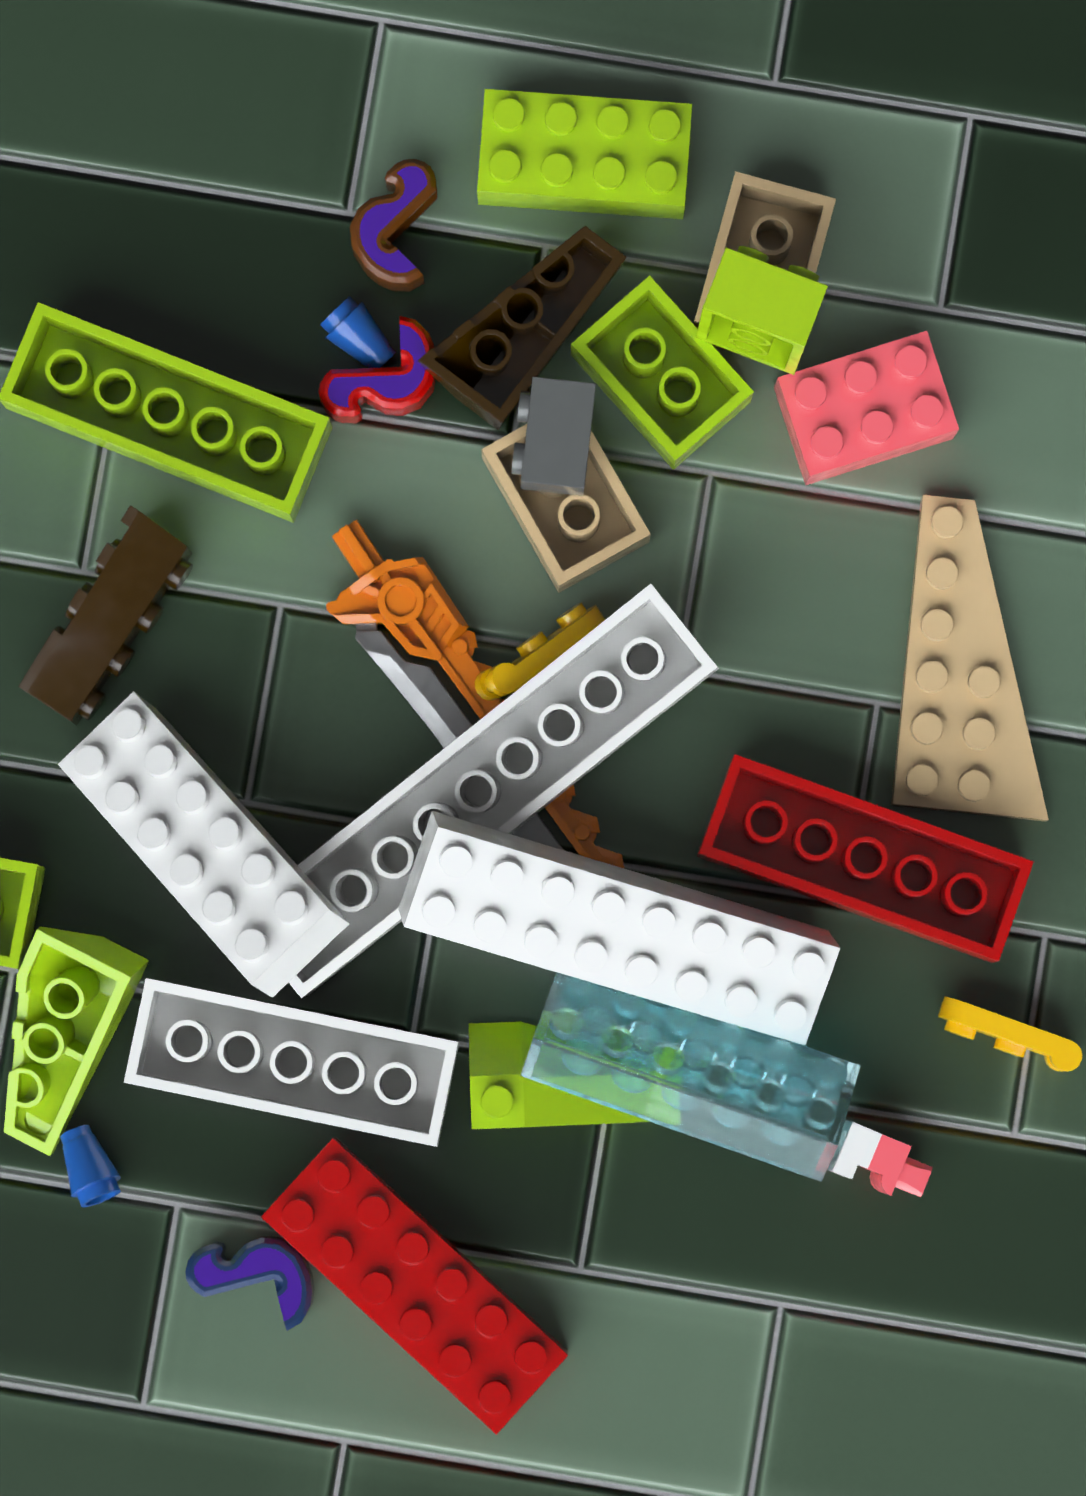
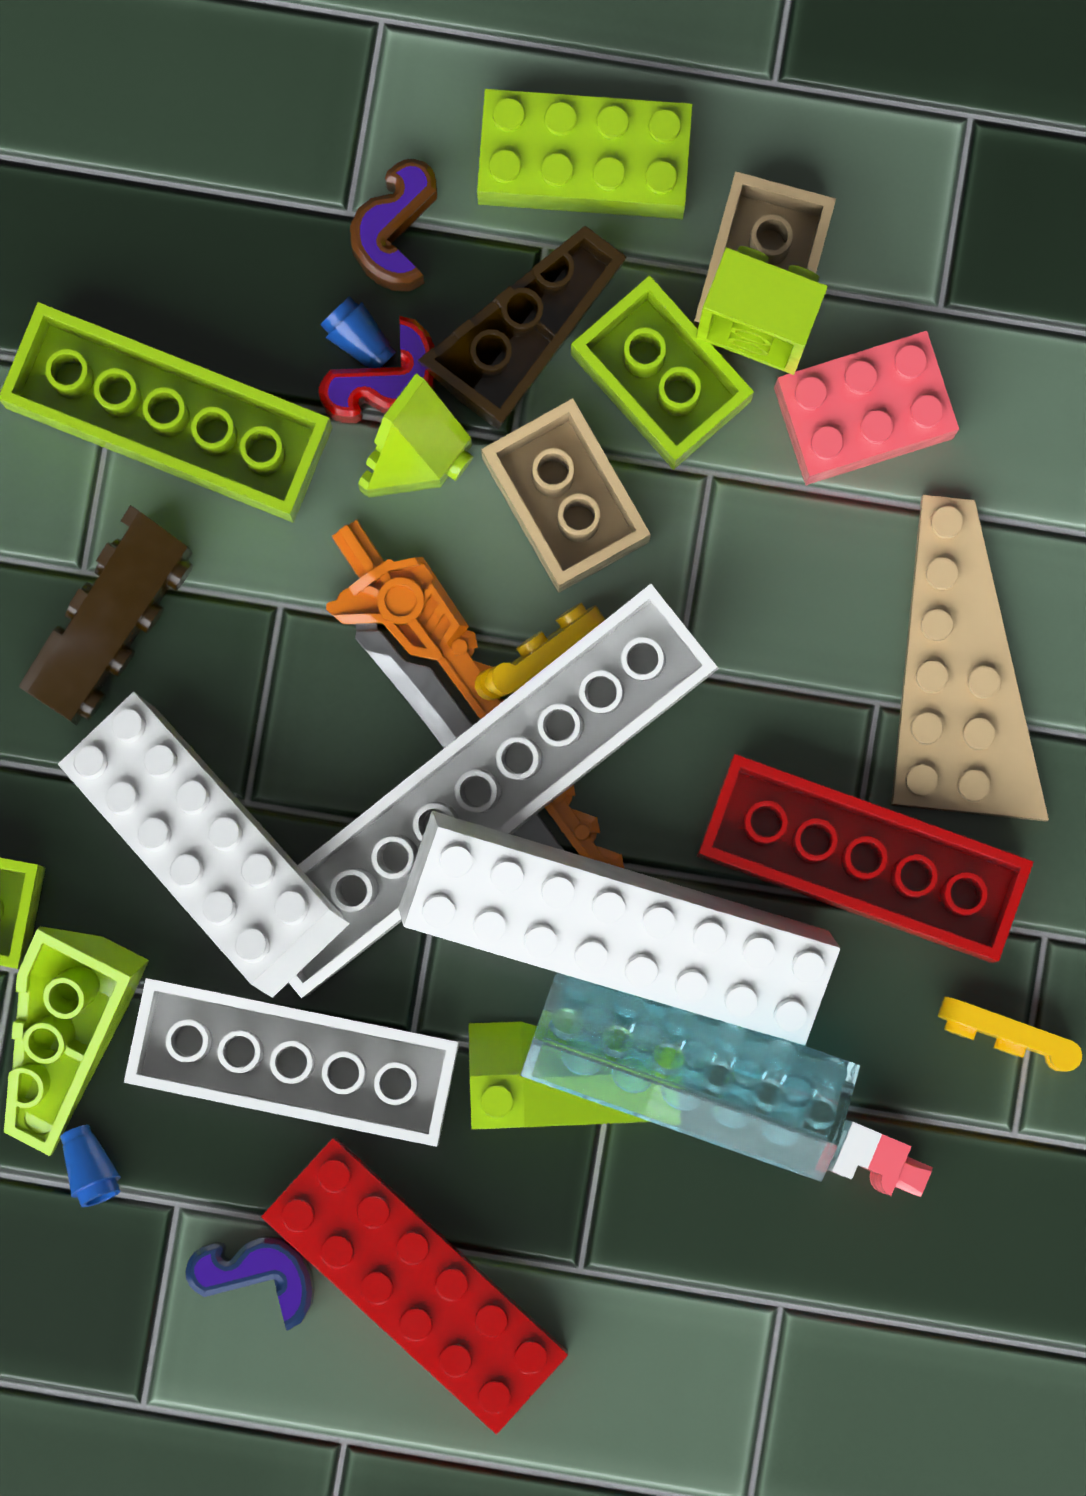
dark grey brick [511,377,596,496] -> none
none -> lime wedge [358,374,474,498]

